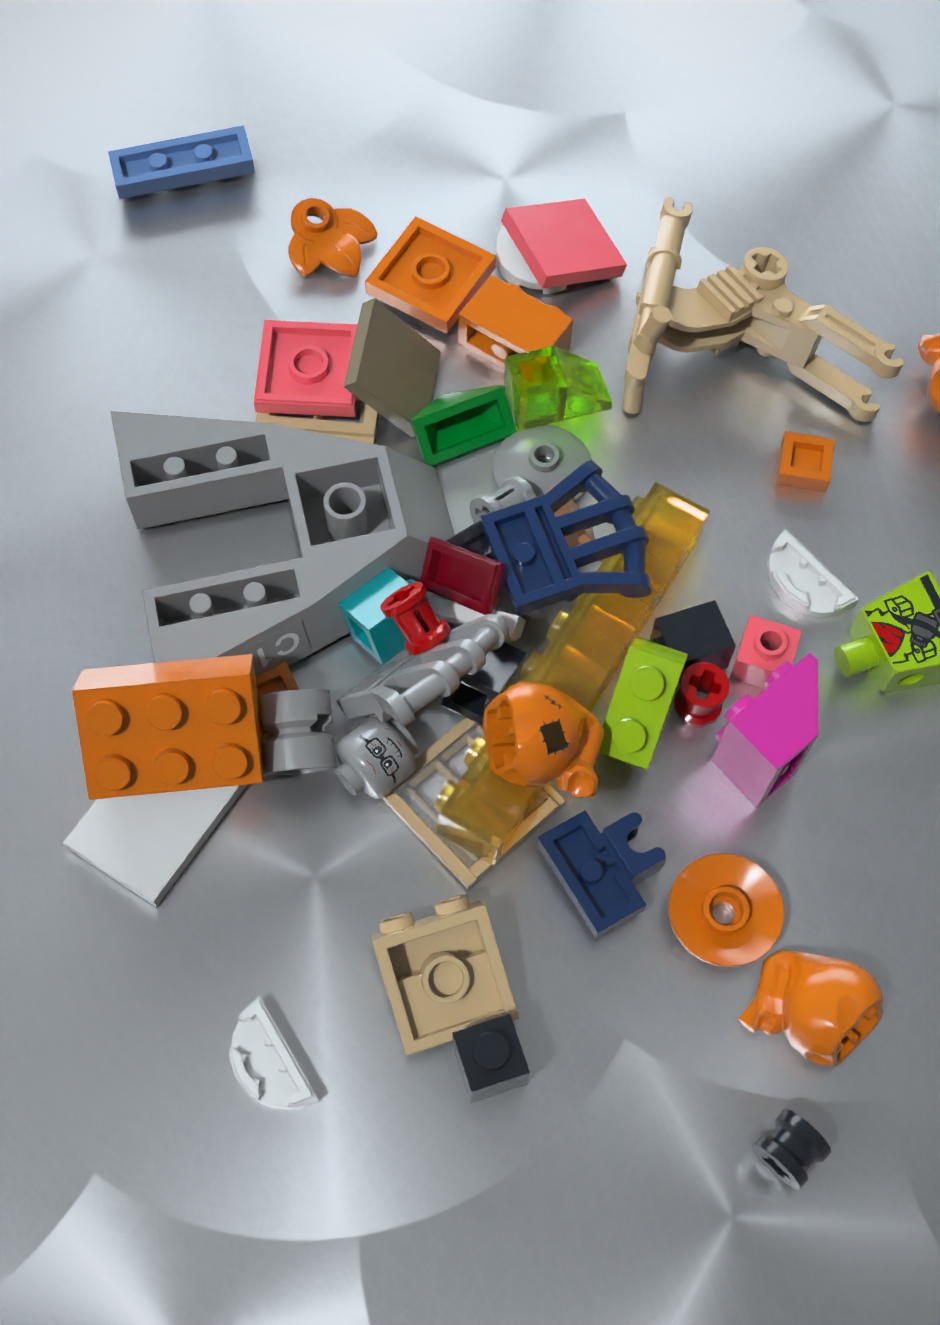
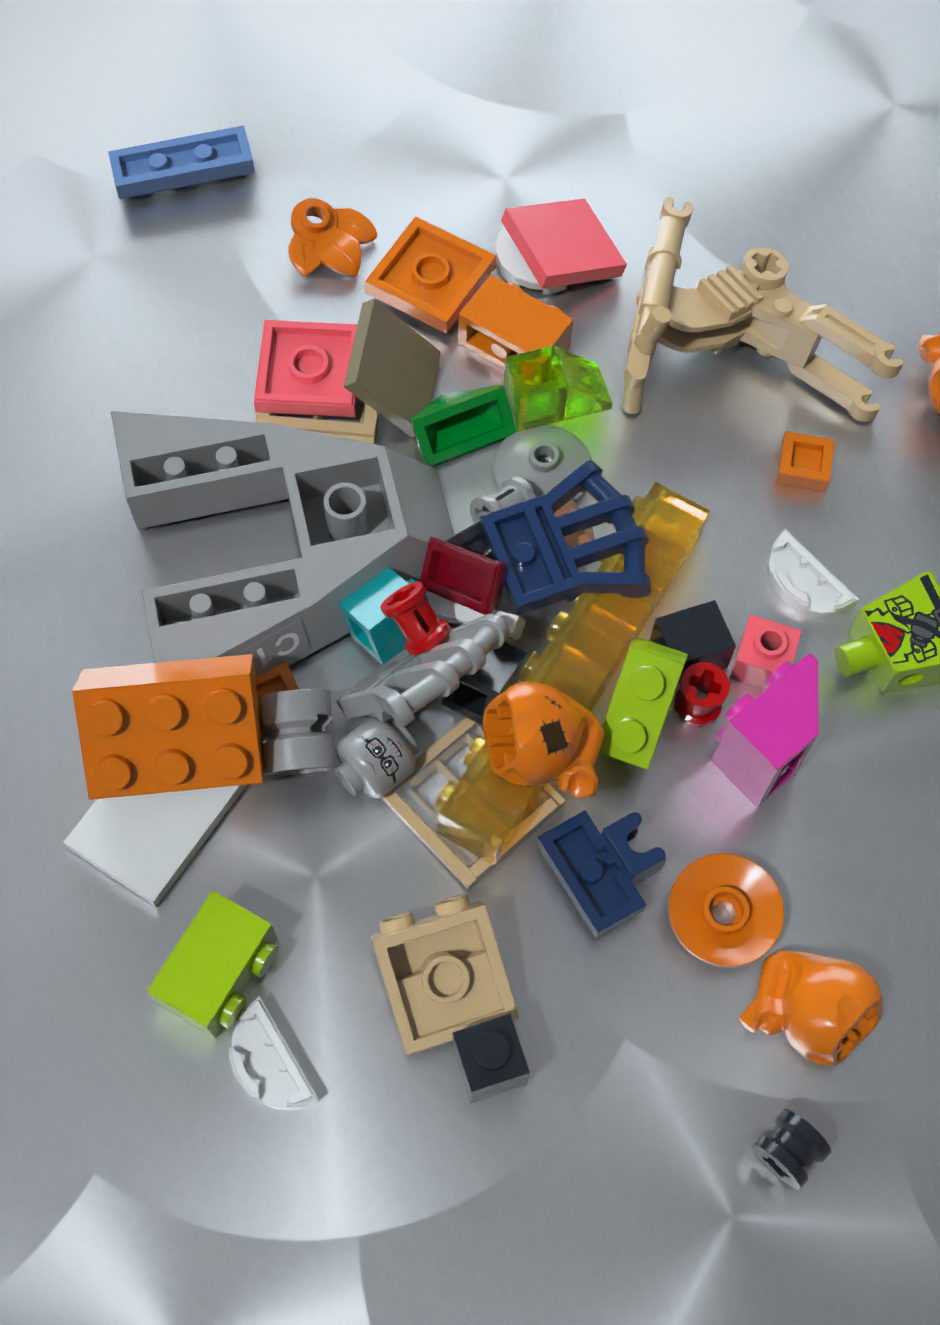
none -> lime brick [146,890,279,1038]

